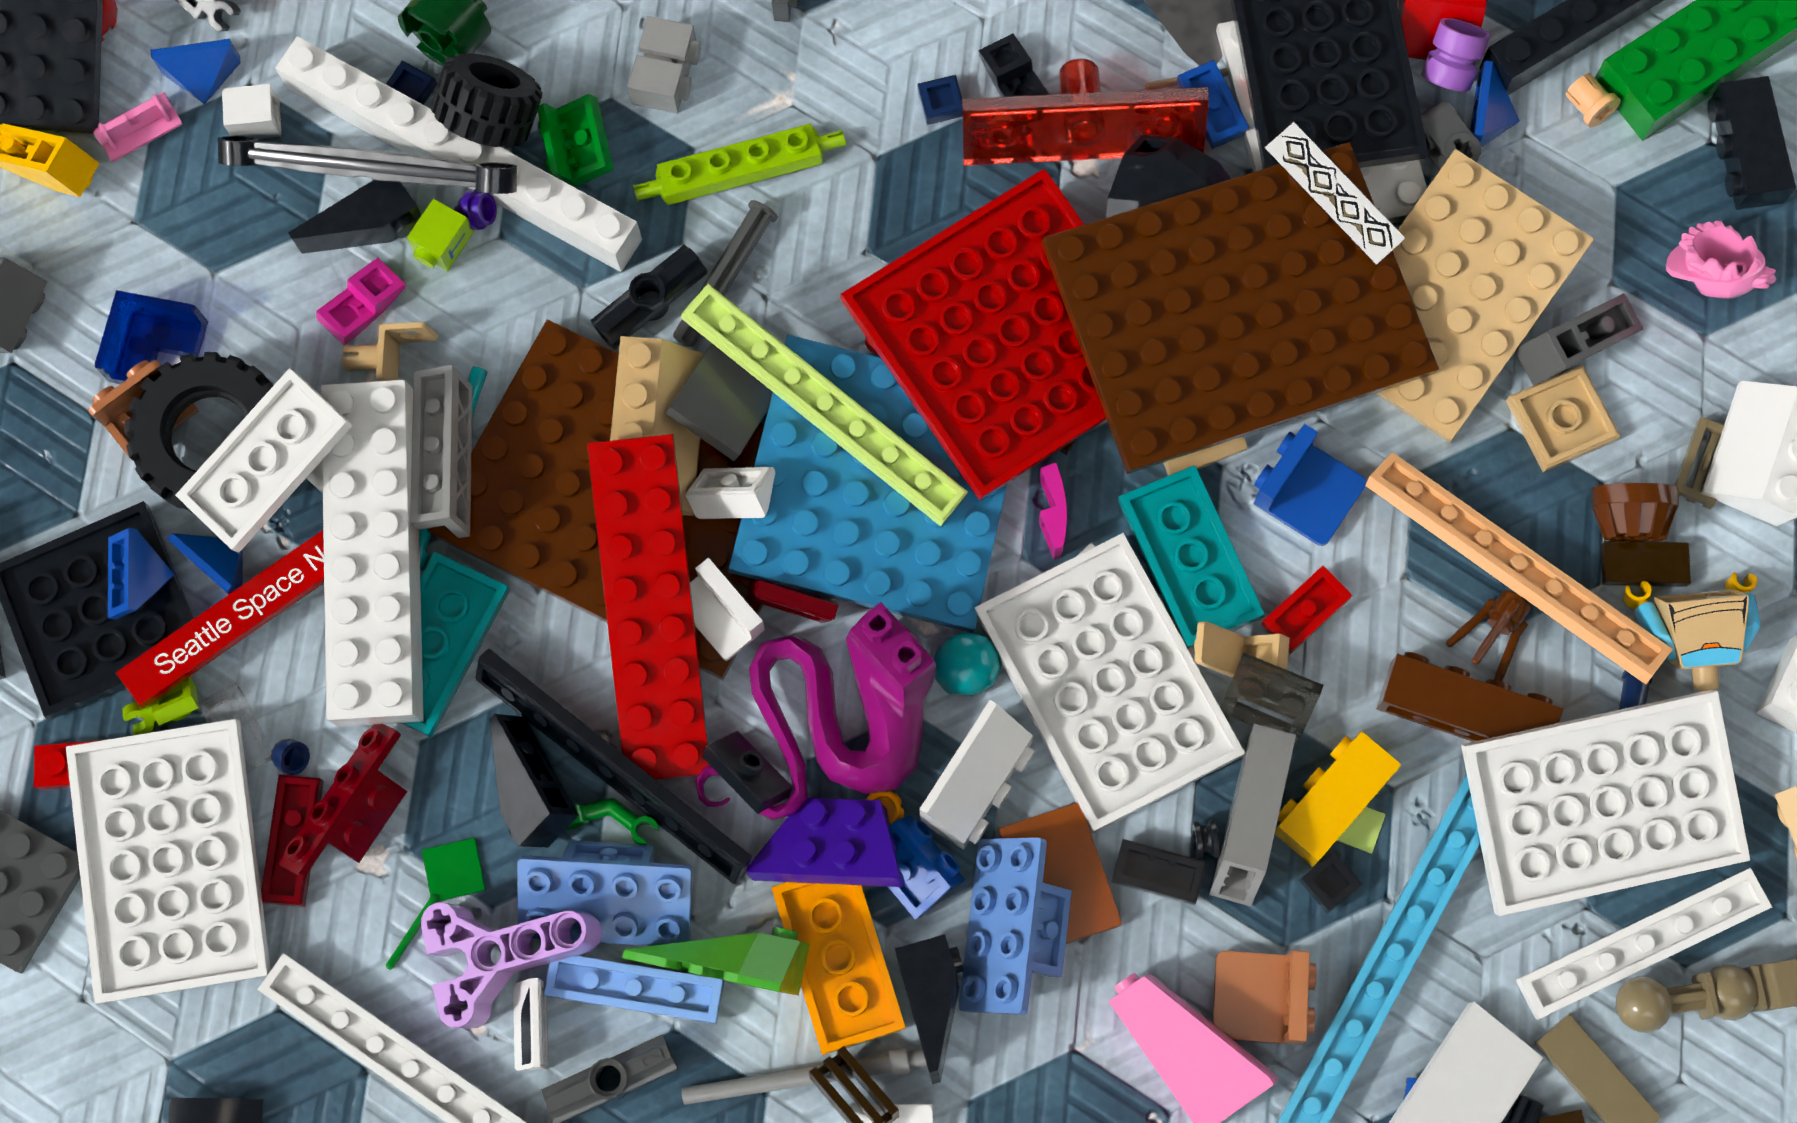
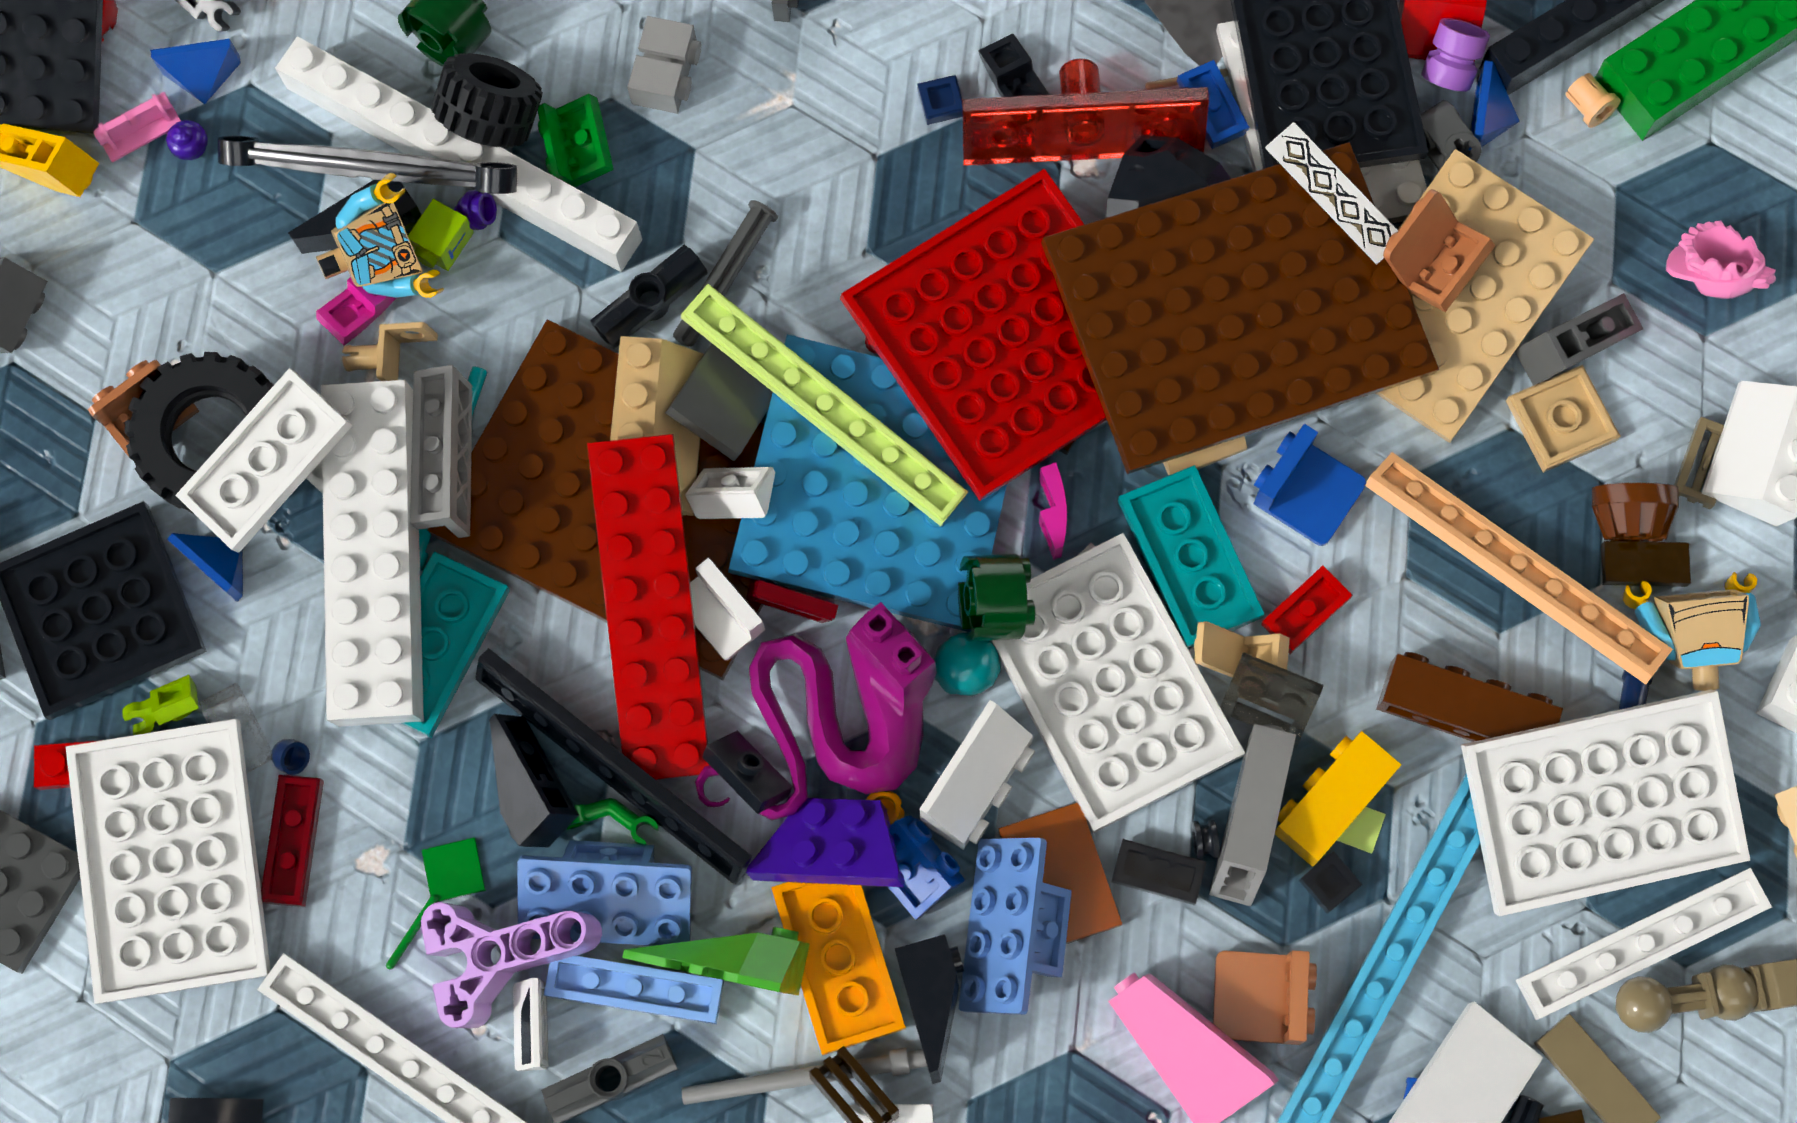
clear blue panel [94,290,208,384] -> none
blue slope [108,528,175,620] -> none
red tile [116,530,324,709] -> none
white panel [222,84,282,139] -> none
dark red bracket [279,724,407,878] -> none
dark blue tile [386,60,438,105] -> none
lime plate [633,123,846,205] -> none
reddish brown plant [1446,590,1531,681] -> none
black brick [1707,76,1796,210] -> none
none -> dark purple plate [166,120,208,160]
none -> torso [316,173,444,298]
none -> dark green brick [958,554,1035,642]
none -> nougat bracket [1383,189,1495,312]

